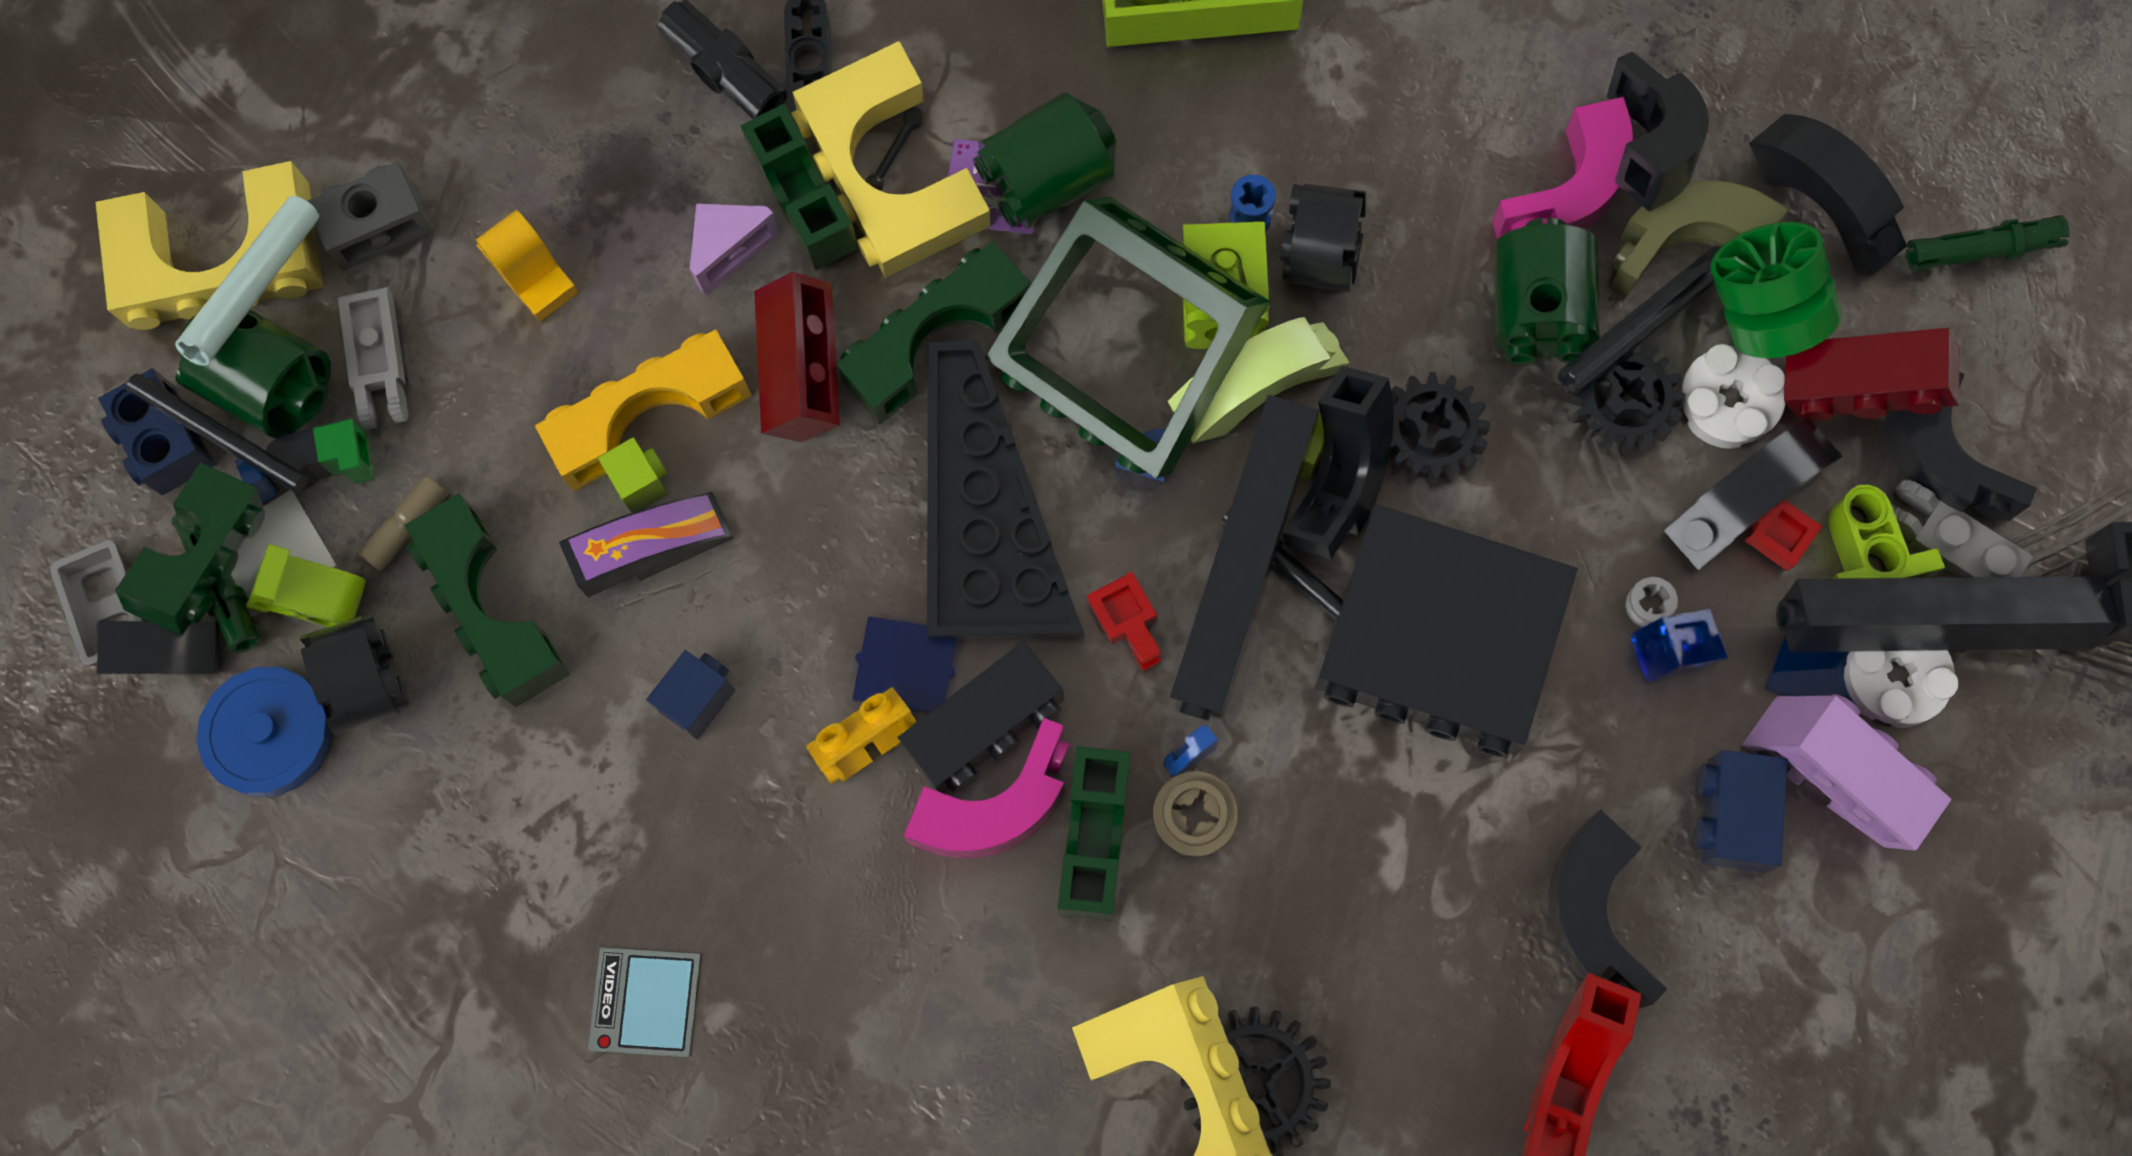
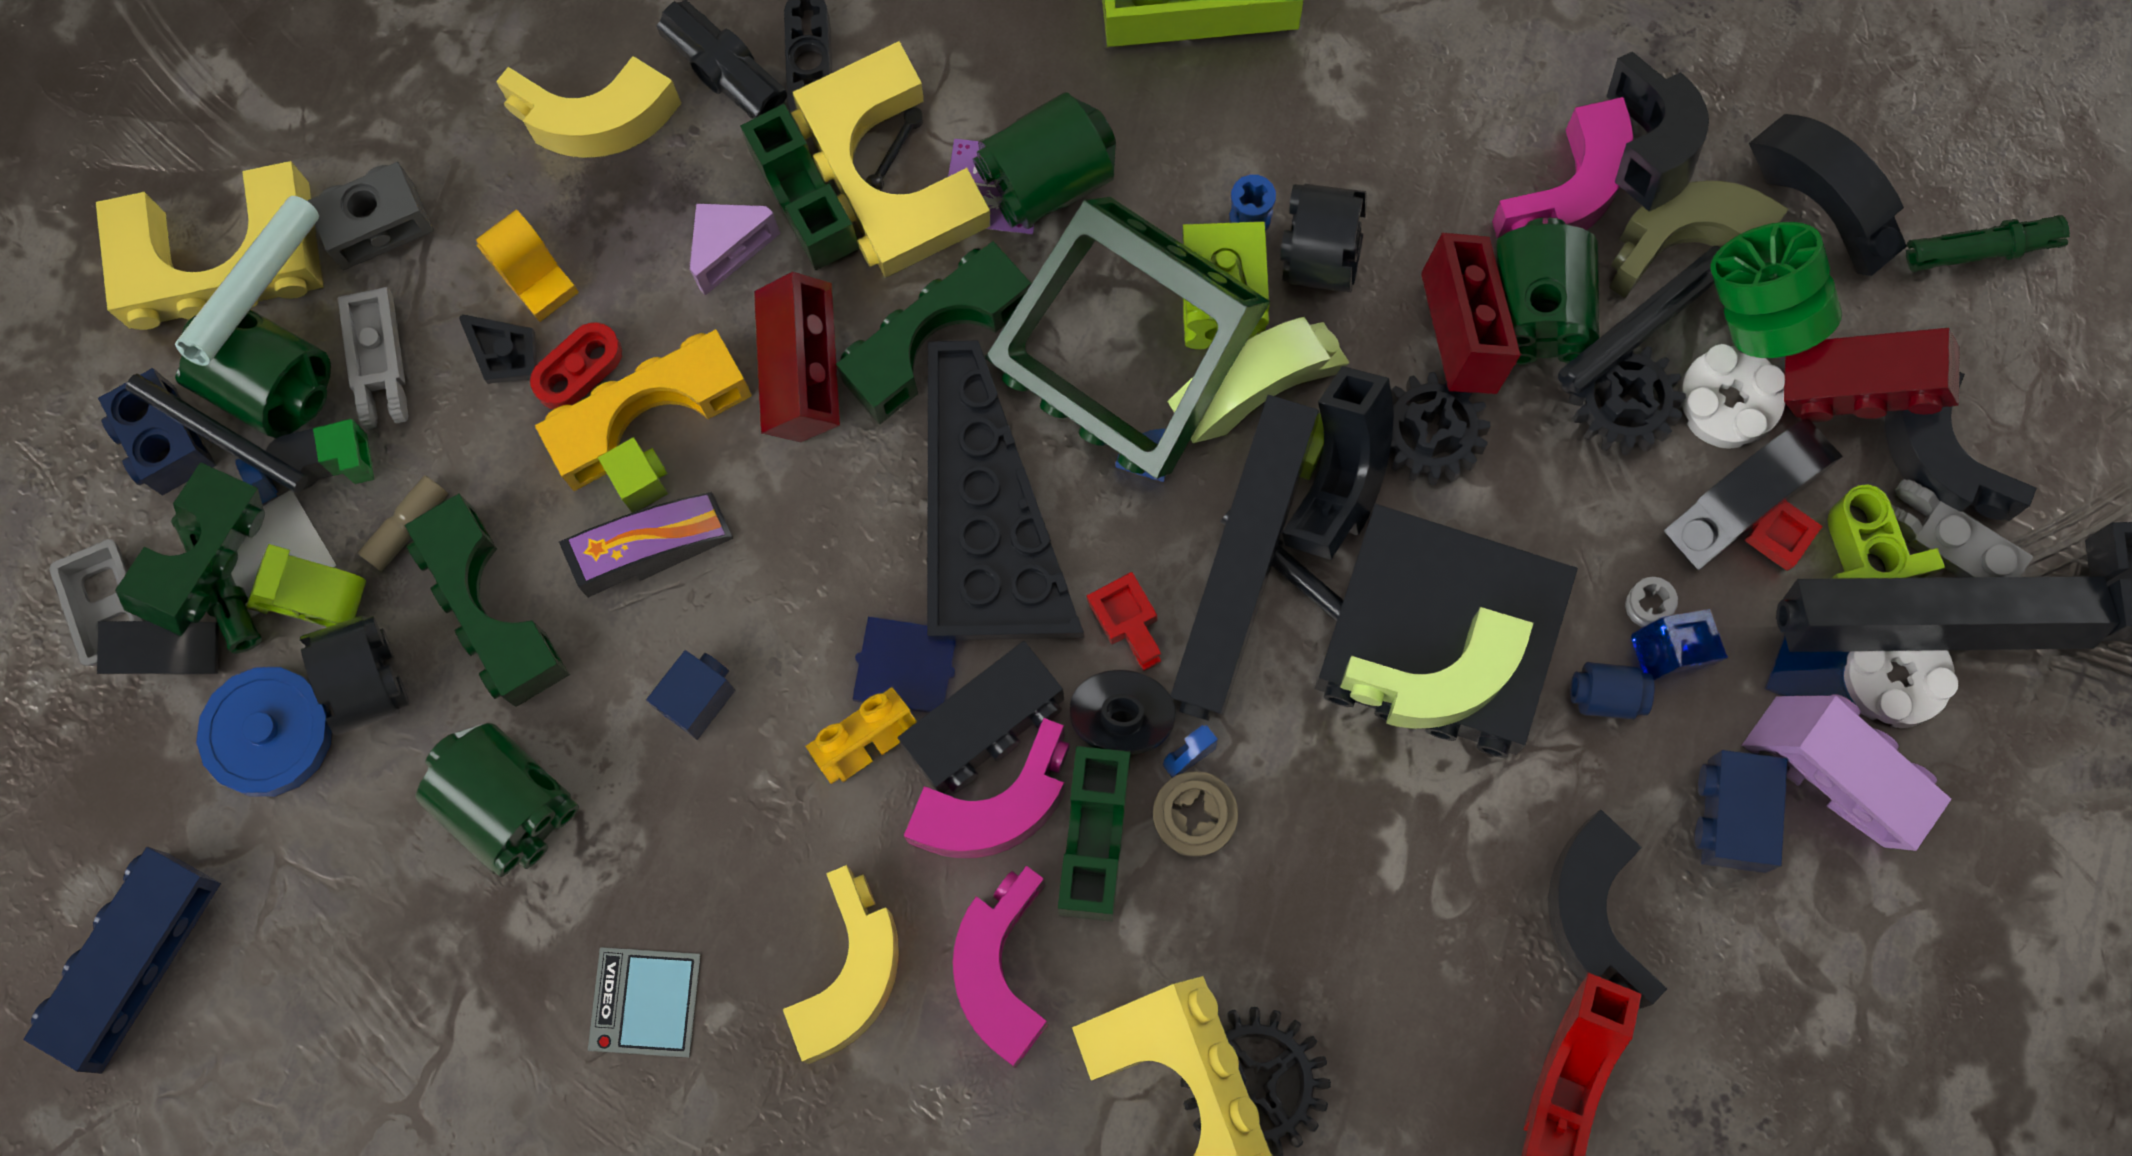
none -> dark blue brick [23,847,221,1074]
none -> dark green cylinder [415,723,579,877]
none -> black piece [459,314,537,384]
none -> light yellow arch [496,56,681,157]
none -> red plate [530,322,622,410]
none -> light yellow arch [783,865,899,1064]
none -> dark pink arch [953,866,1049,1068]
none -> black dish [1069,670,1176,755]
none -> yellowish green arch [1340,607,1533,728]
none -> dark red brick [1421,233,1521,394]
none -> dark blue brick [1570,662,1655,720]

